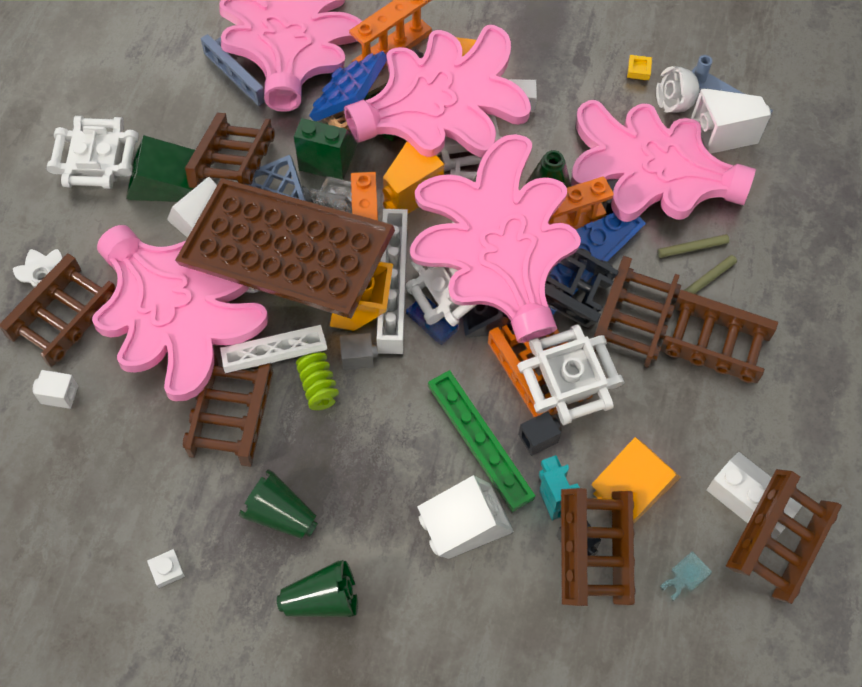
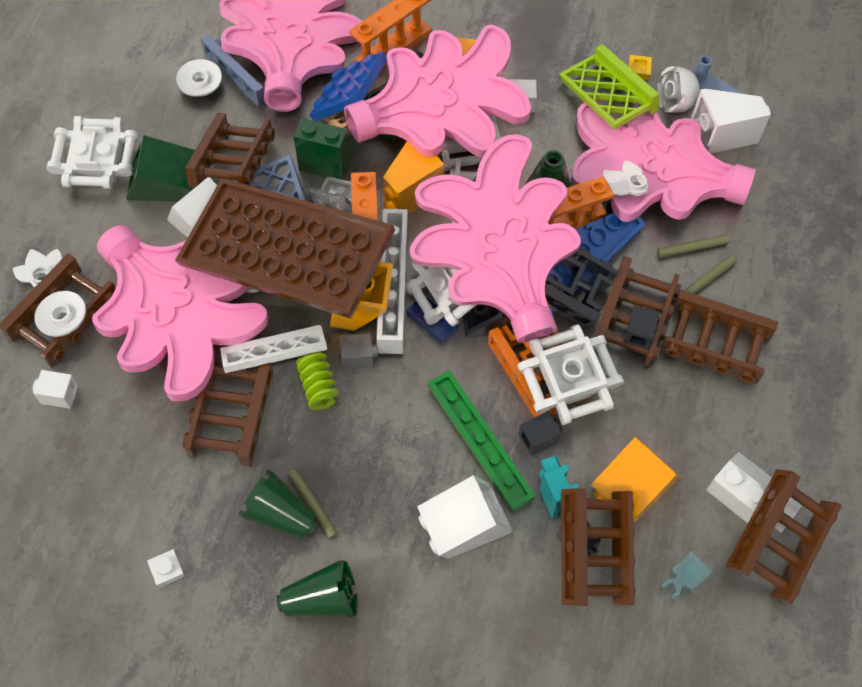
none -> white dish [35,291,86,337]
none -> white dish [176,59,222,97]
none -> olive bar [287,469,339,540]
none -> lime fence [559,44,659,130]
none -> white plate [603,160,648,196]
none -> black brick [623,305,659,349]

